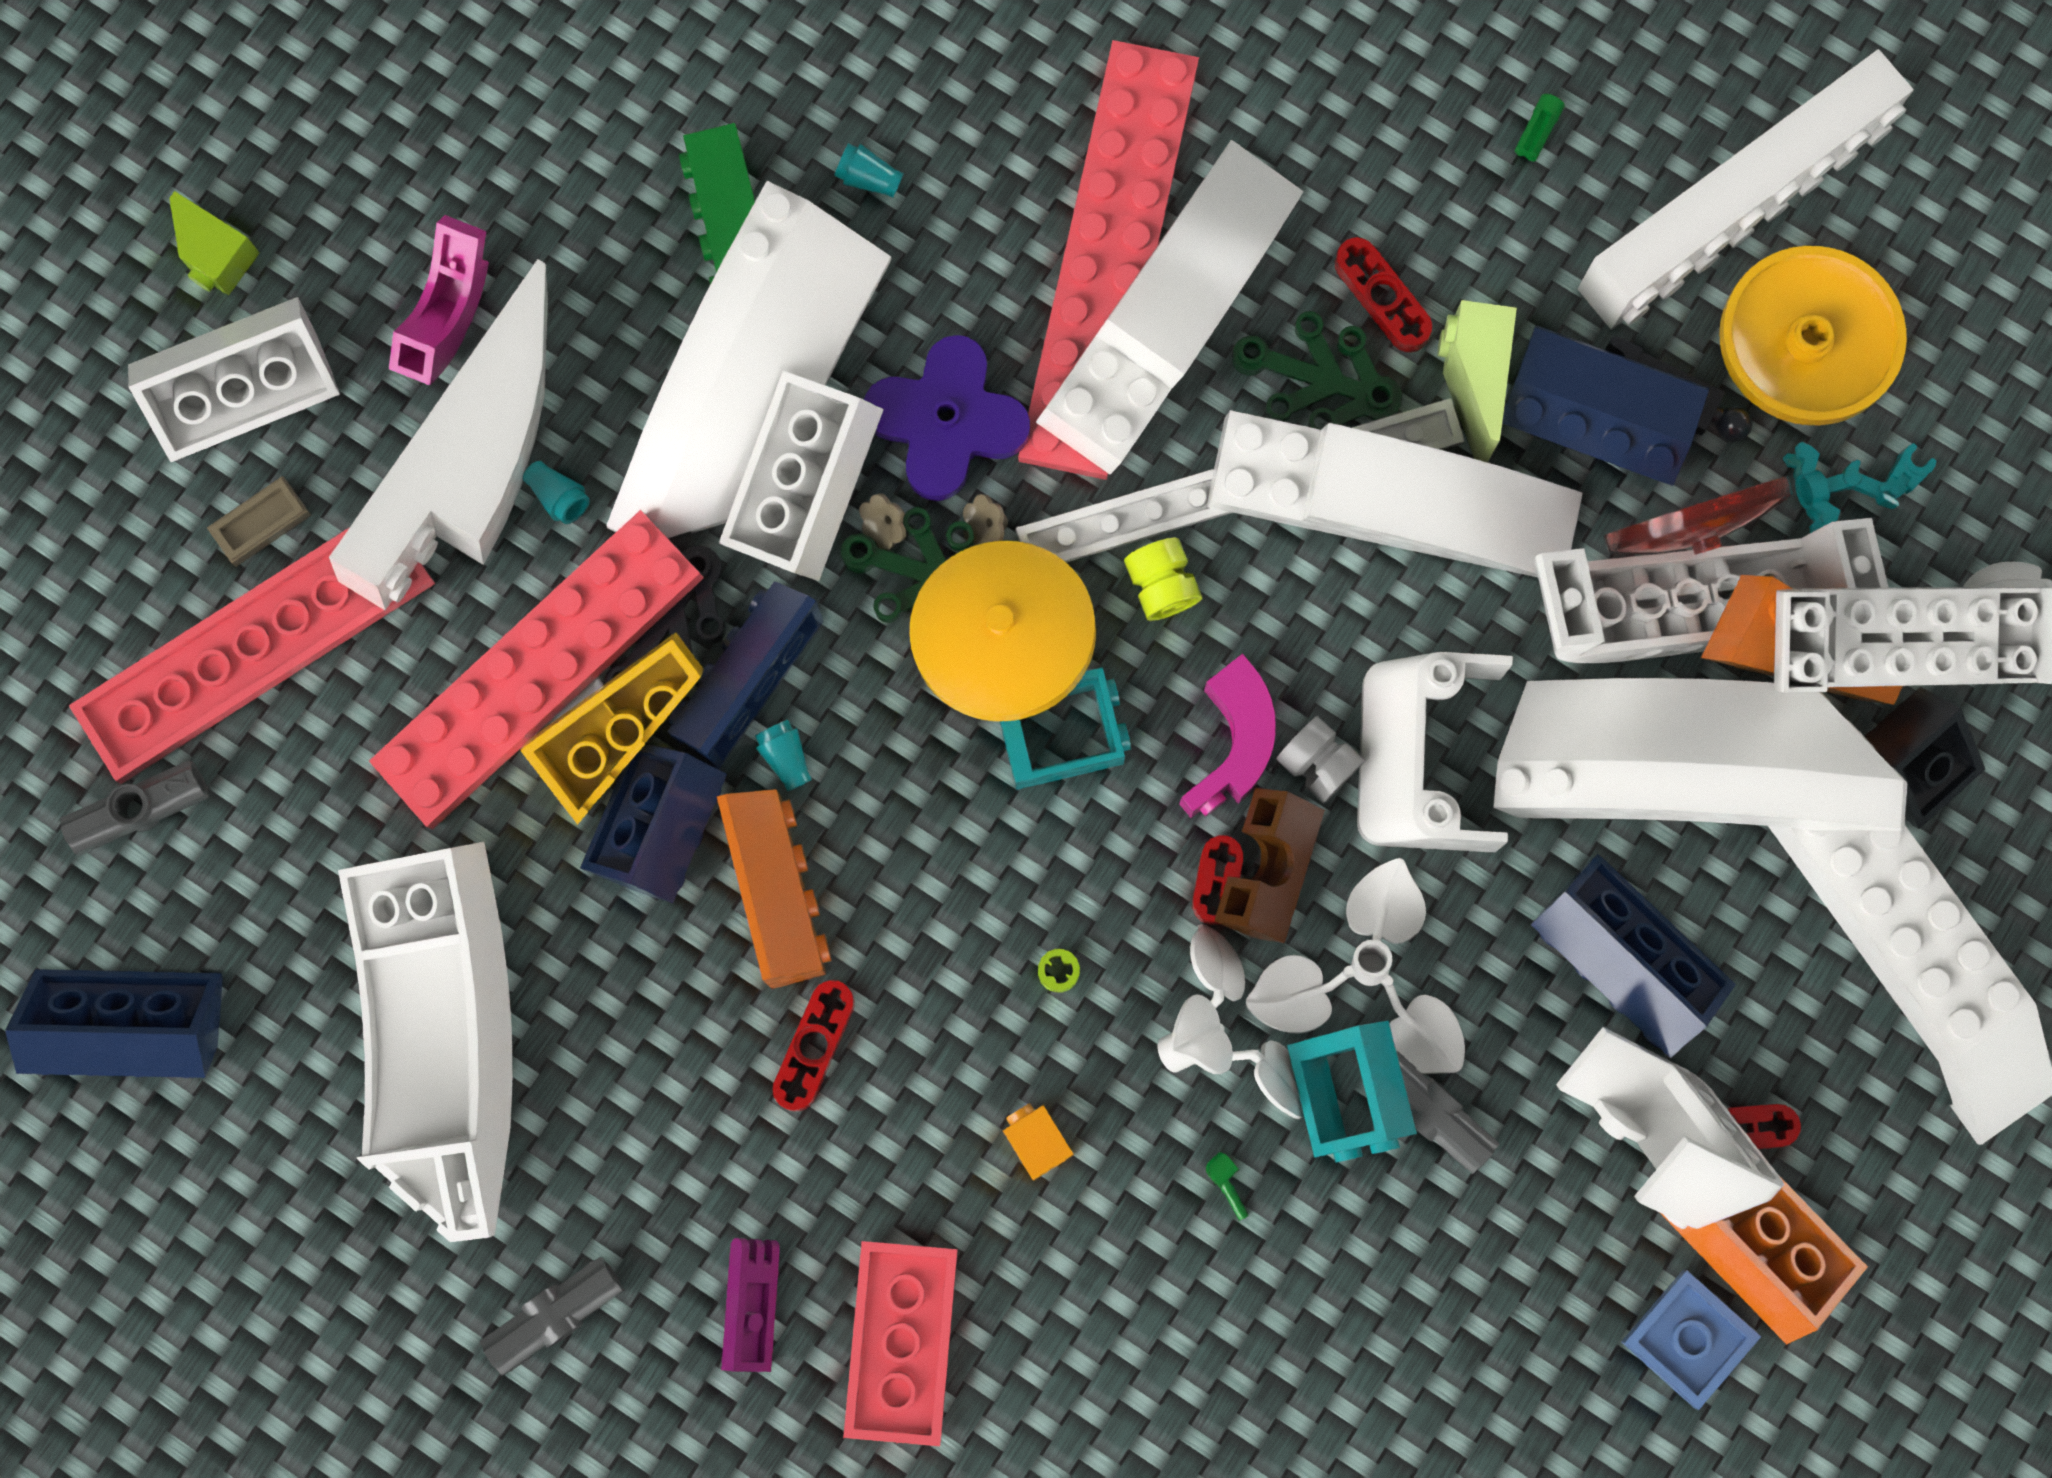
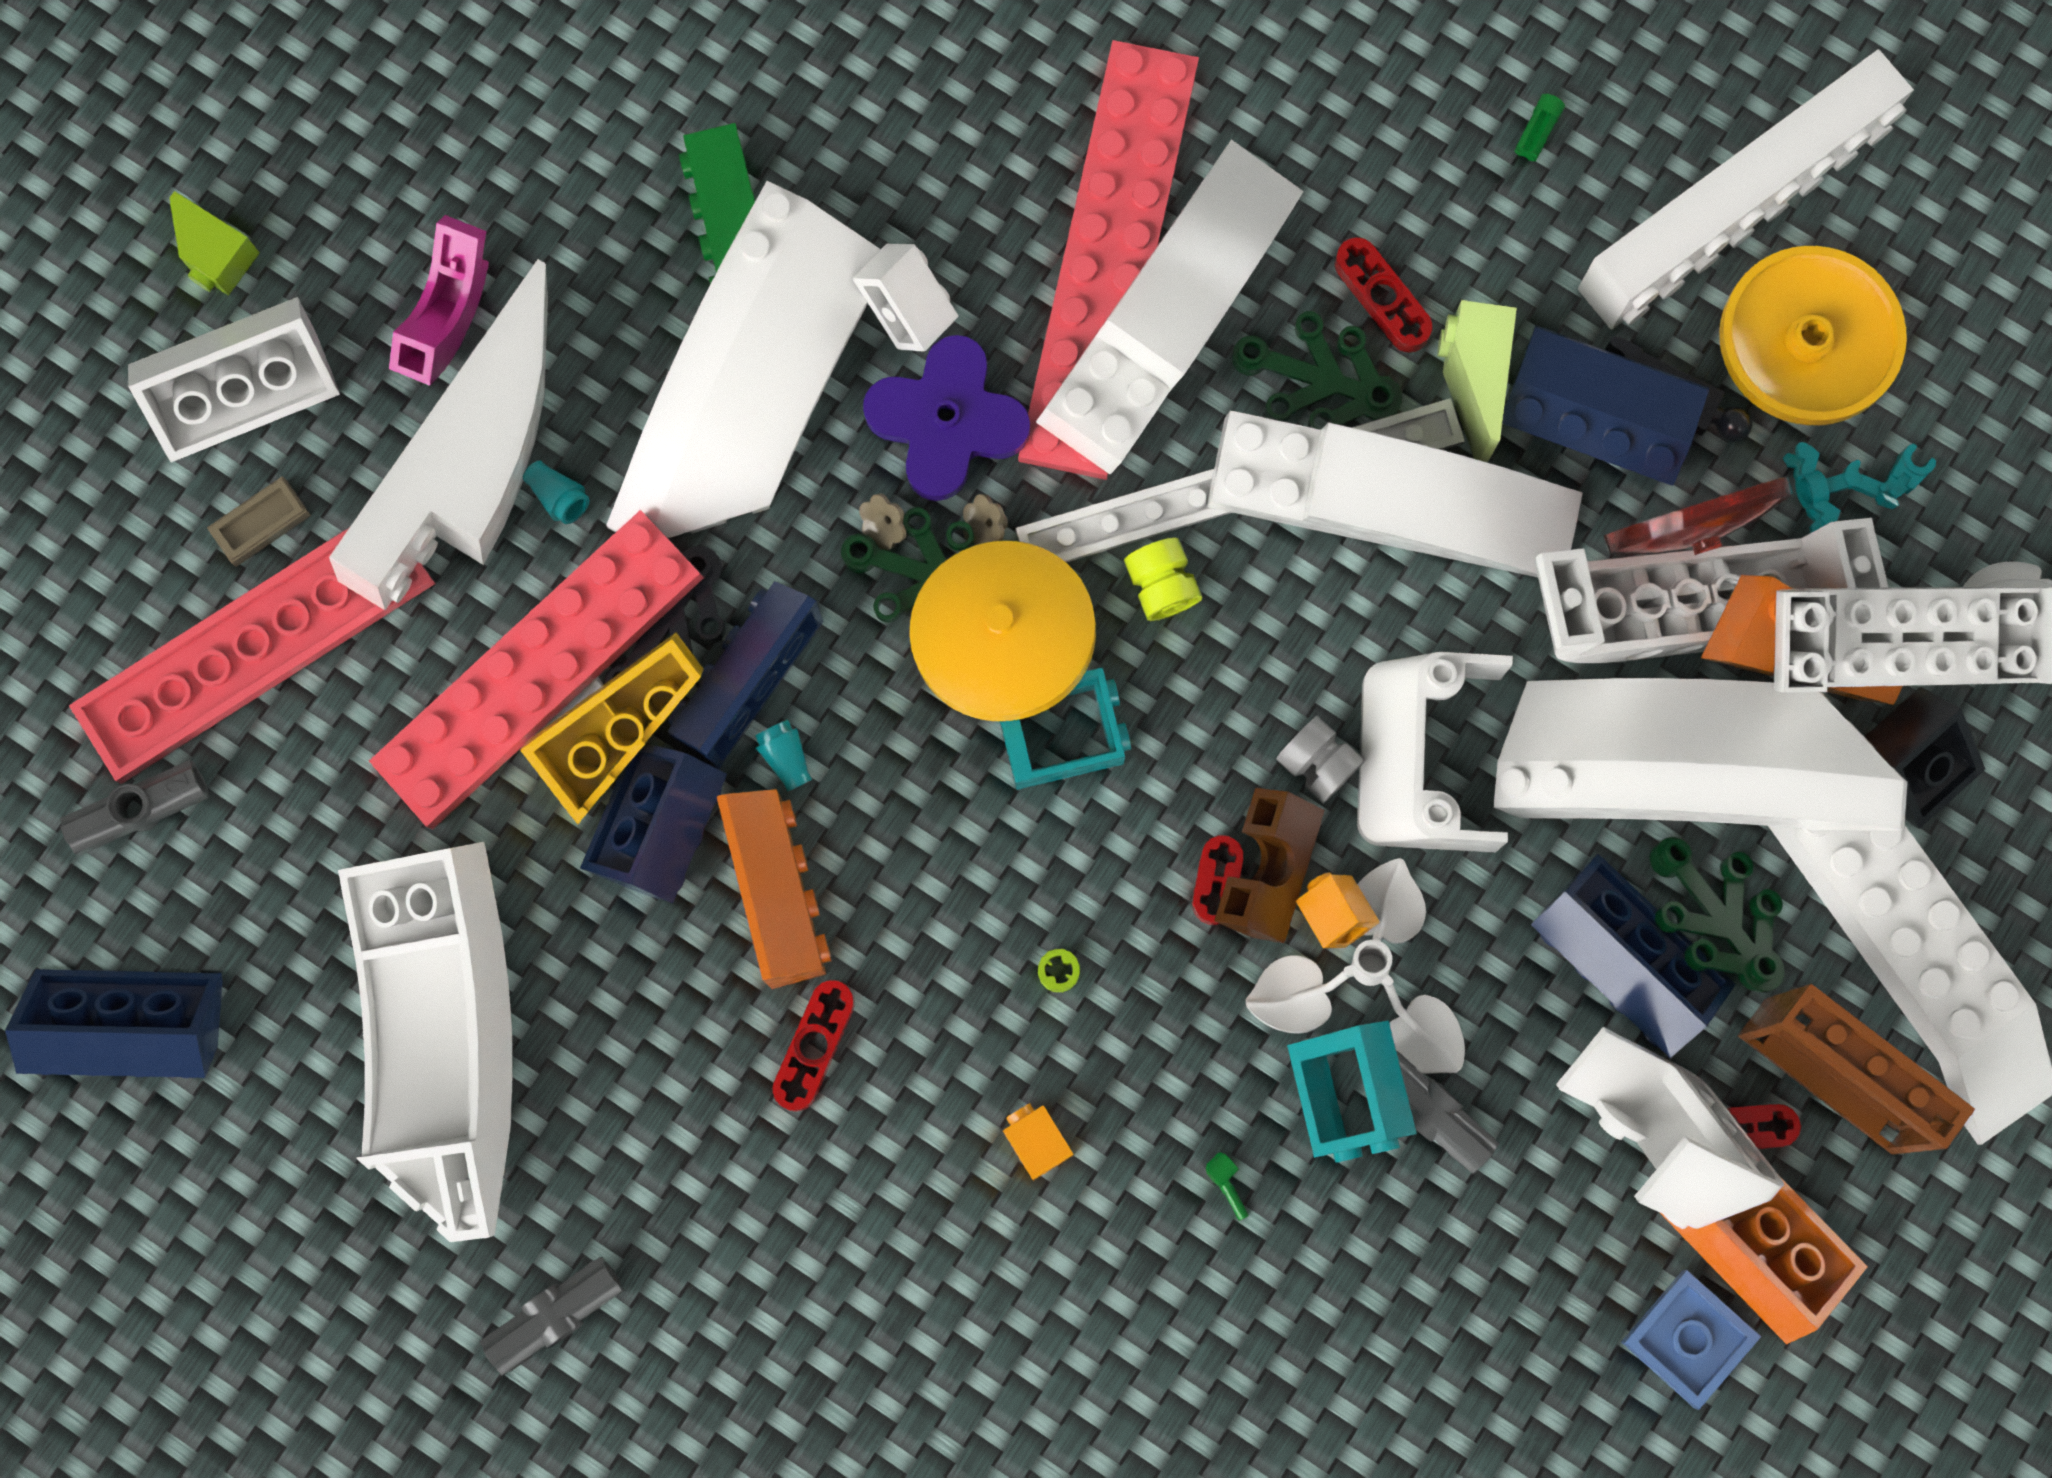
white slope [719,371,884,581] -> none
magenta hinge [721,1238,780,1372] -> none
teal cone [834,143,904,198] -> none
coral plate [843,1241,958,1446] -> none
white plant [1158,924,1303,1119] -> none
dark pink arch [1179,653,1276,818] -> none
none -> white brick [852,244,959,351]
none -> light orange brick [1296,872,1380,948]
none -> dark green plant [1649,837,1785,993]
none -> dark orange window [1738,984,1975,1154]

